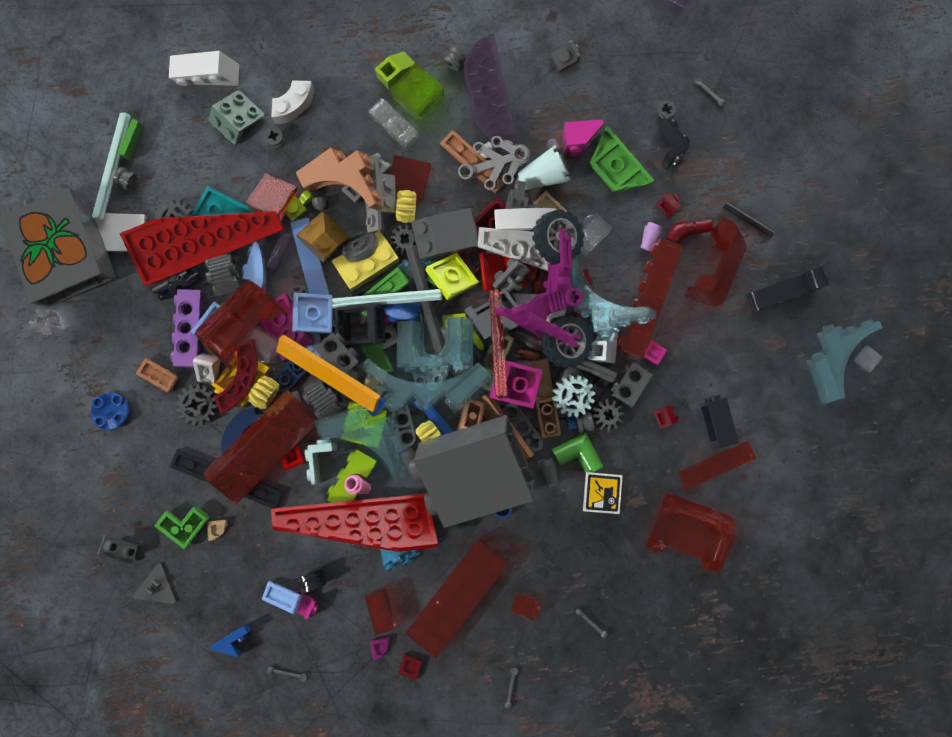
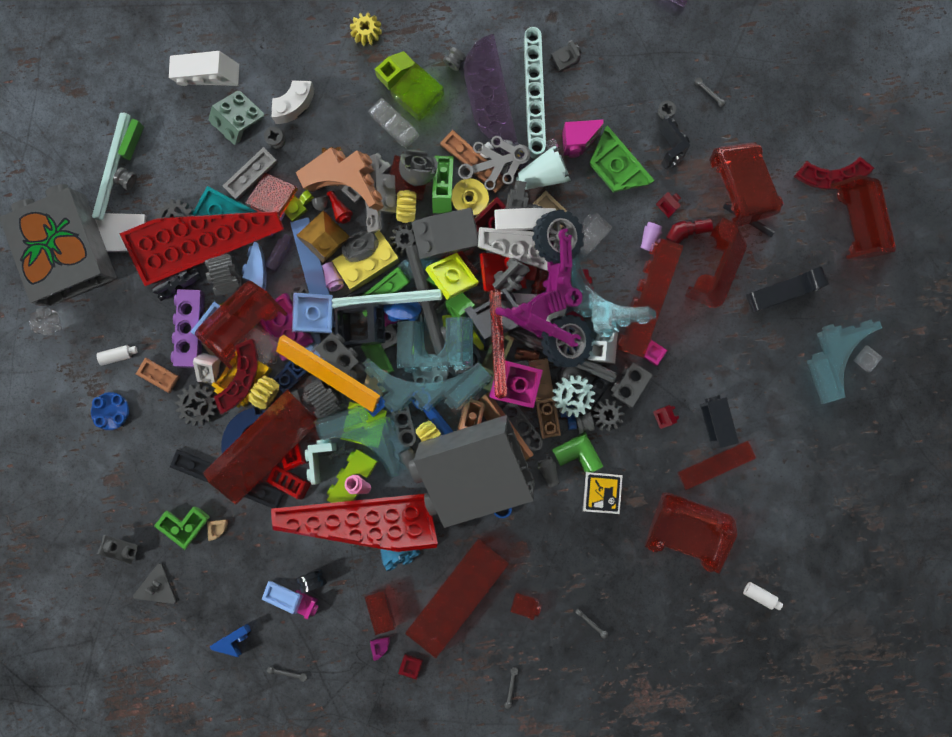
none -> white cylinder [97,345,138,366]
none -> light grey plate [223,147,278,201]
none -> red slope [266,465,311,500]
none -> lavender cone [322,262,344,292]
none -> red cone [327,191,353,224]
none -> light yellow gear [350,12,382,46]
none -> dark grey cylinder [399,150,438,186]
none -> bright green slope [432,156,454,213]
none -> bright green brick [446,293,475,326]
none -> light yellow dish [452,178,489,216]
none -> light aqua beam [524,27,546,159]
none -> clear red windscreen [709,142,783,228]
none -> white cylinder [743,582,783,610]
none -> dark red tile [793,157,874,189]
none -> clear red windscreen [830,175,896,260]

